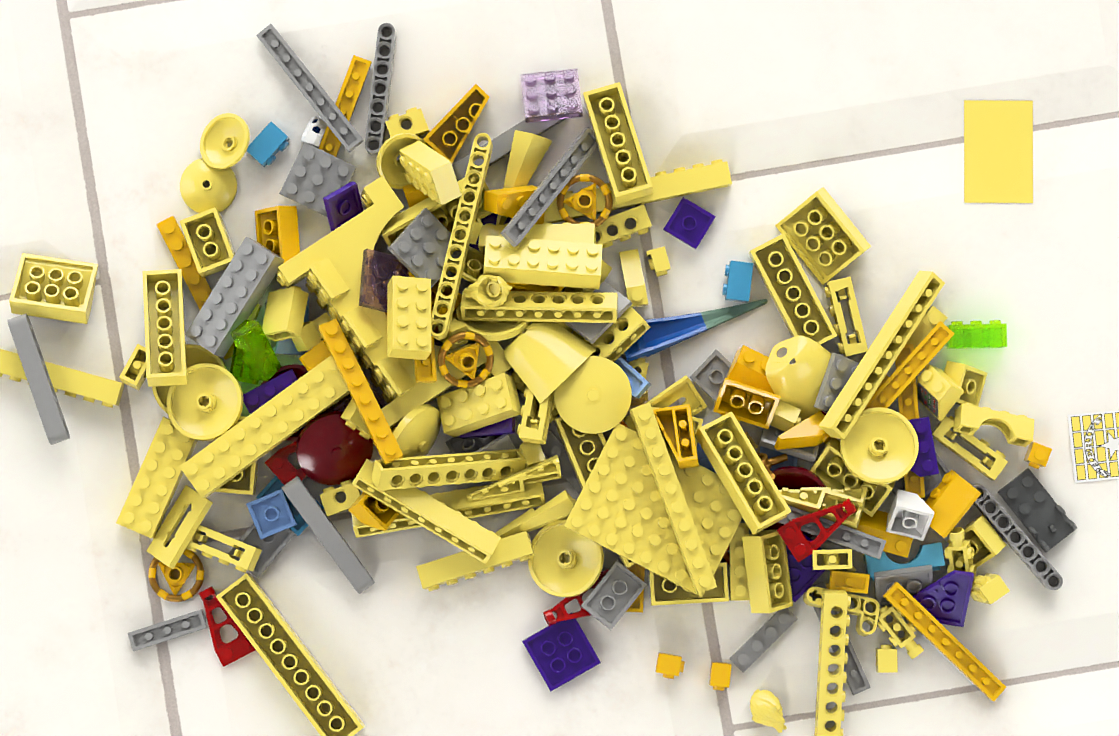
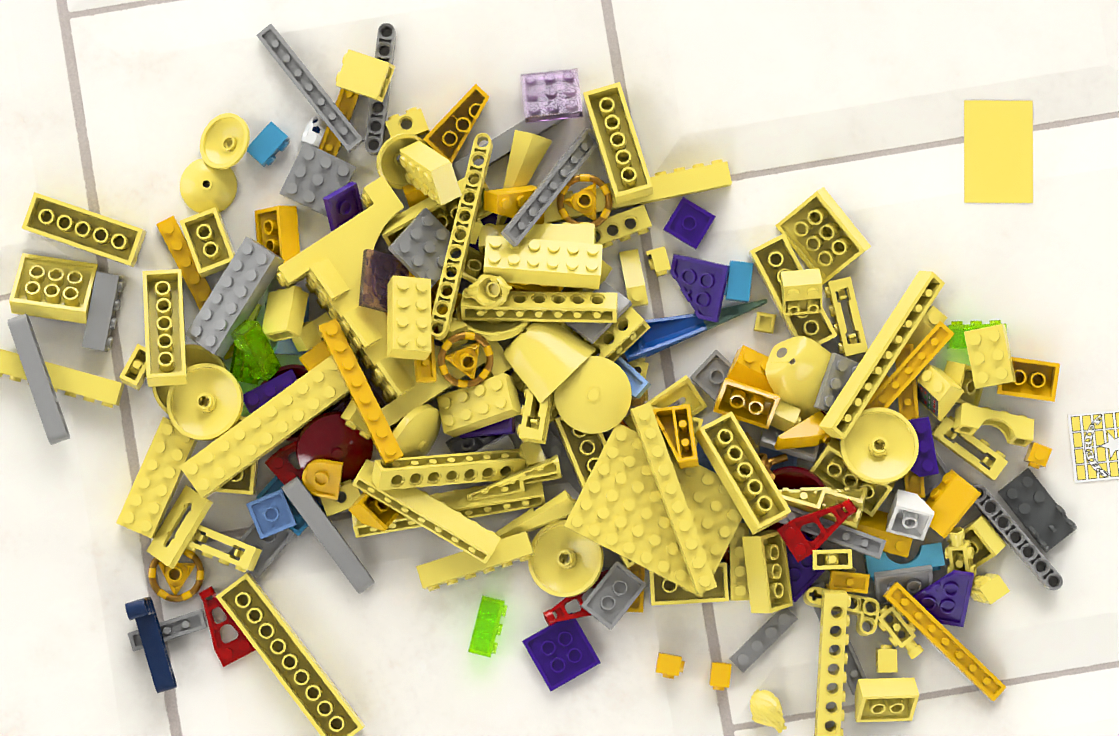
none -> light yellow brick [22,192,146,267]
none -> light grey brick [82,271,124,352]
none -> dark blue beam [125,597,177,693]
none -> yellow tile [302,459,343,500]
none -> light yellow brick [336,49,395,103]
none -> clear neon green brick [468,595,508,658]
none -> dark purple plate [670,254,730,322]
none -> light yellow tile [754,311,776,334]
none -> light yellow slope [781,268,822,316]
none -> light yellow slope [855,677,919,722]
none -> light yellow brick [964,324,1016,389]
none -> yellow slope [997,357,1060,402]

